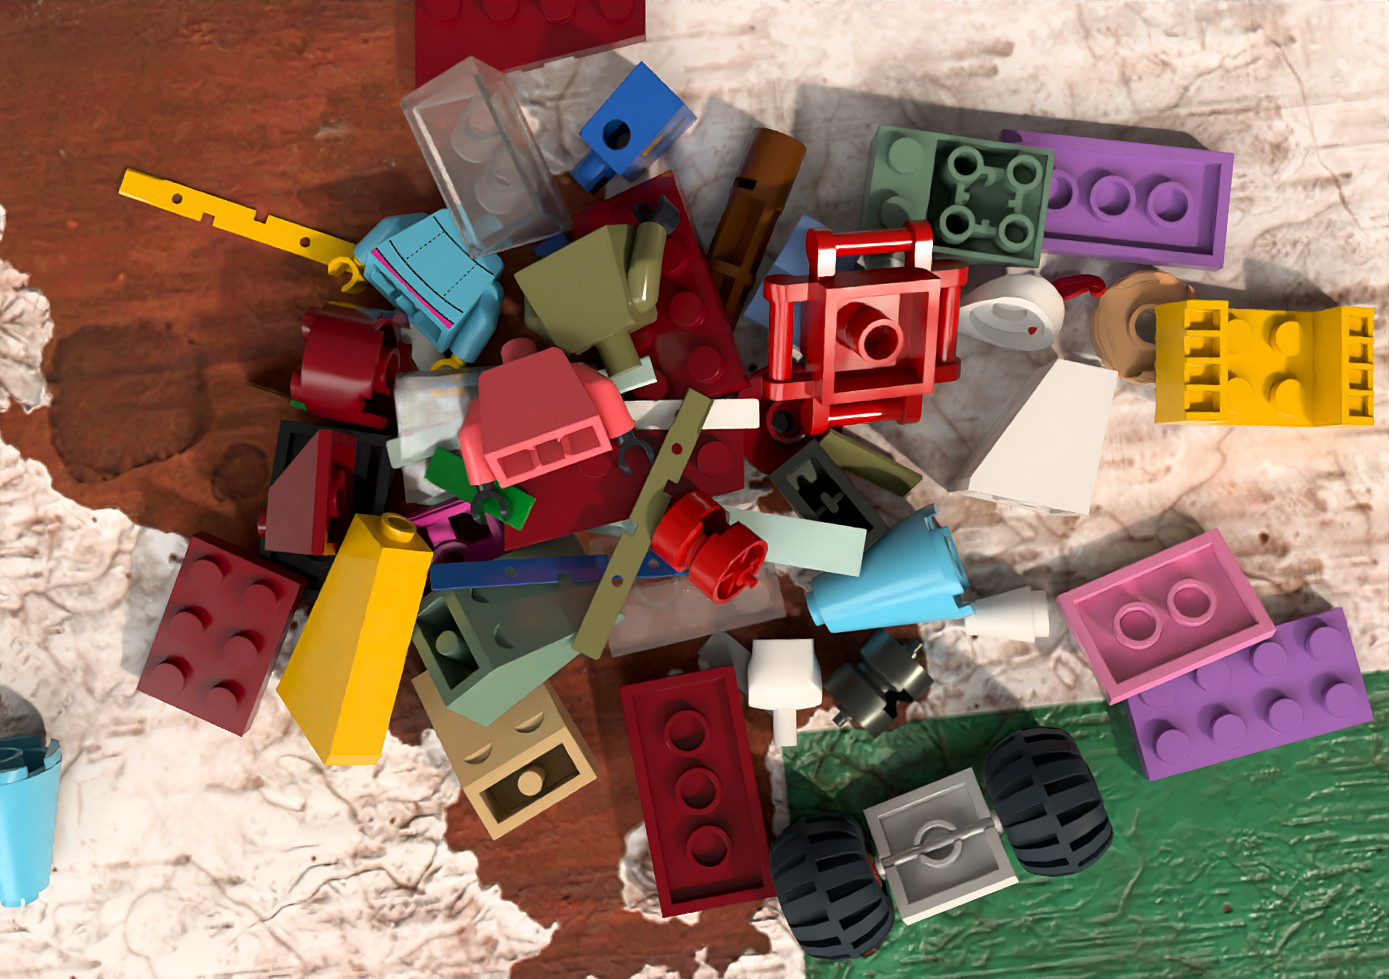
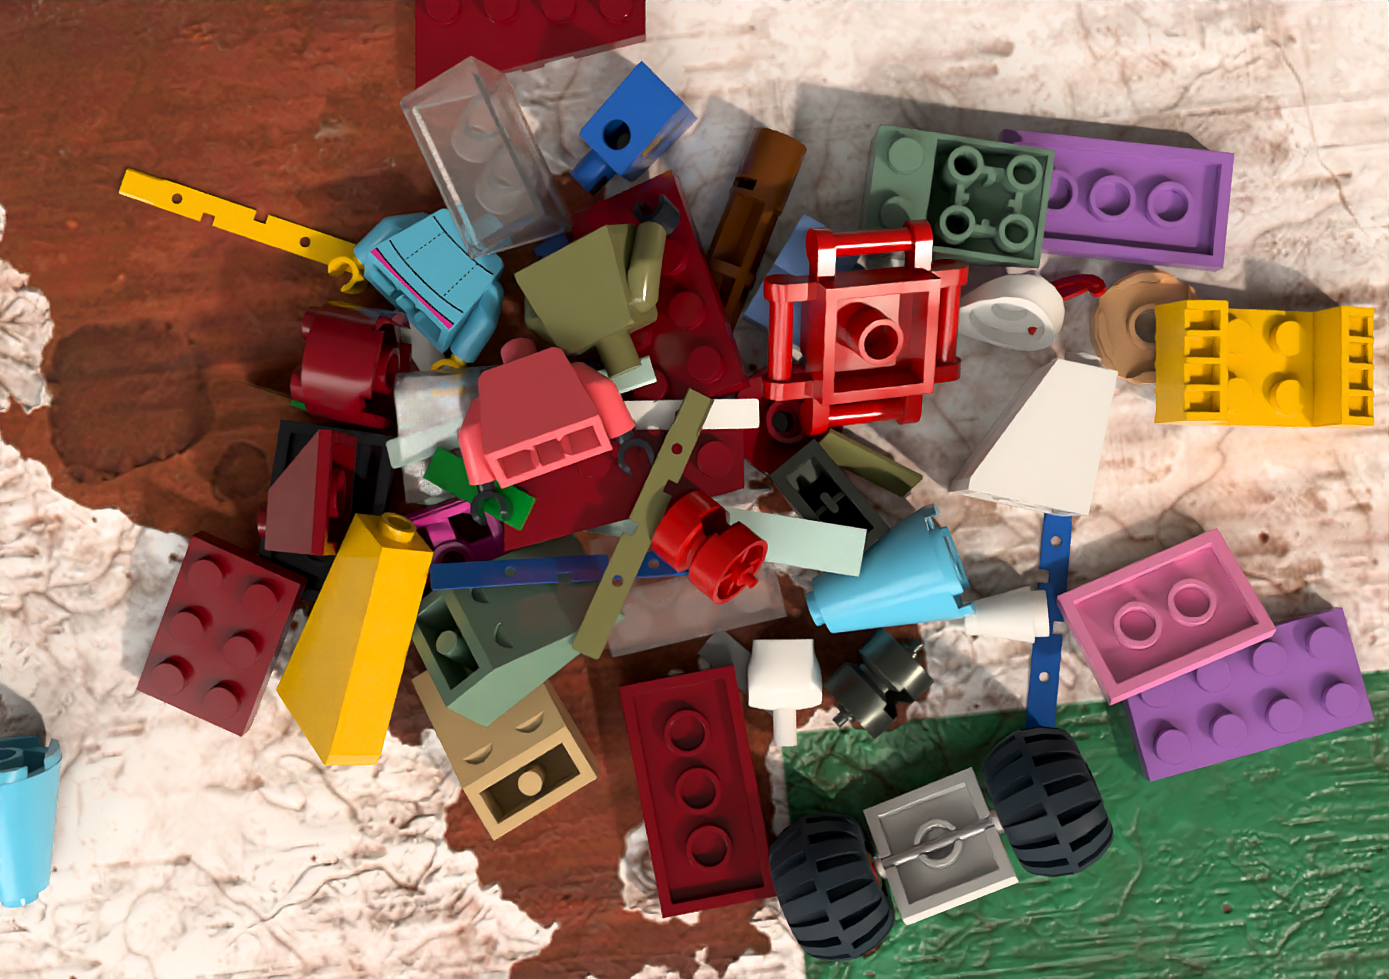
none -> blue piece [1025,513,1072,729]

